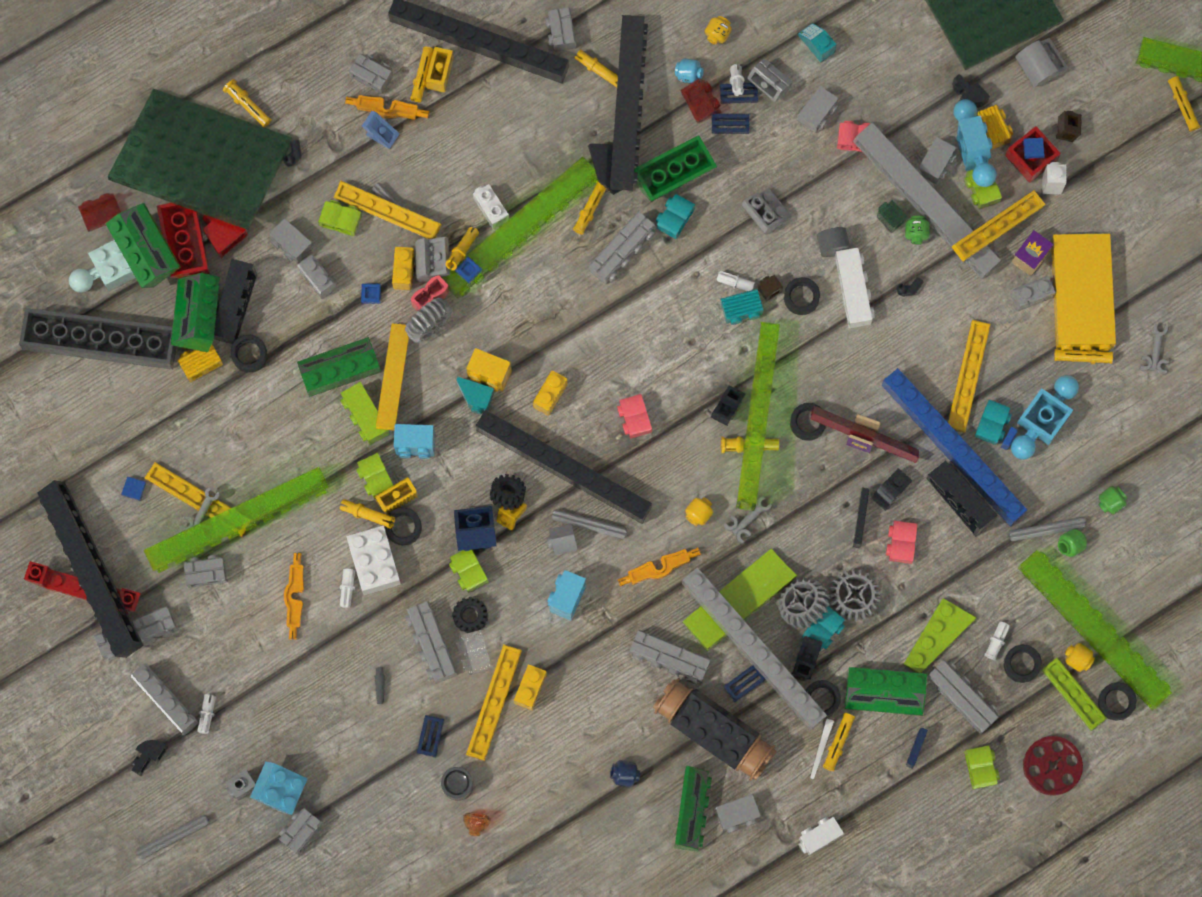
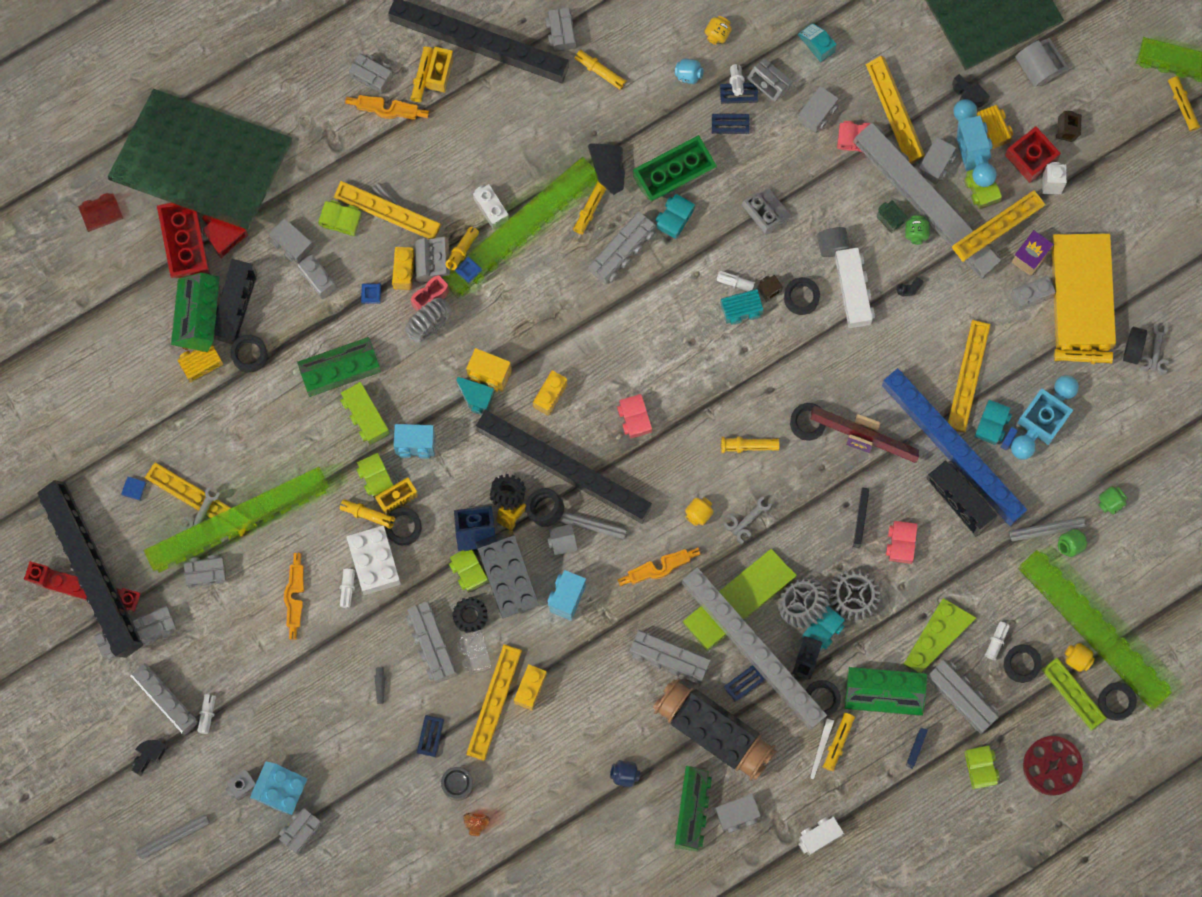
dark grey brick [19,308,177,370] -> none
light aqua brick [69,240,136,293] -> none
green slope [106,203,181,288] -> none
yellow pin [223,79,272,128] -> none
black arm [283,140,302,166] -> none
medium blue slope [362,111,400,149] -> none
yellow tile [376,323,409,431] -> none
black brick [610,15,648,191] -> none
clear red bracket [680,79,721,123] -> none
black brick [711,385,746,426] -> none
clear neon green brick [736,322,780,511] -> none
black brick [872,468,913,511] -> none
blue tile [1023,138,1044,159] -> none
none -> piece [475,529,539,619]
none -> black tyre [525,488,565,527]
none -> yellow plate [866,56,925,164]
none -> black tyre [1123,326,1147,365]

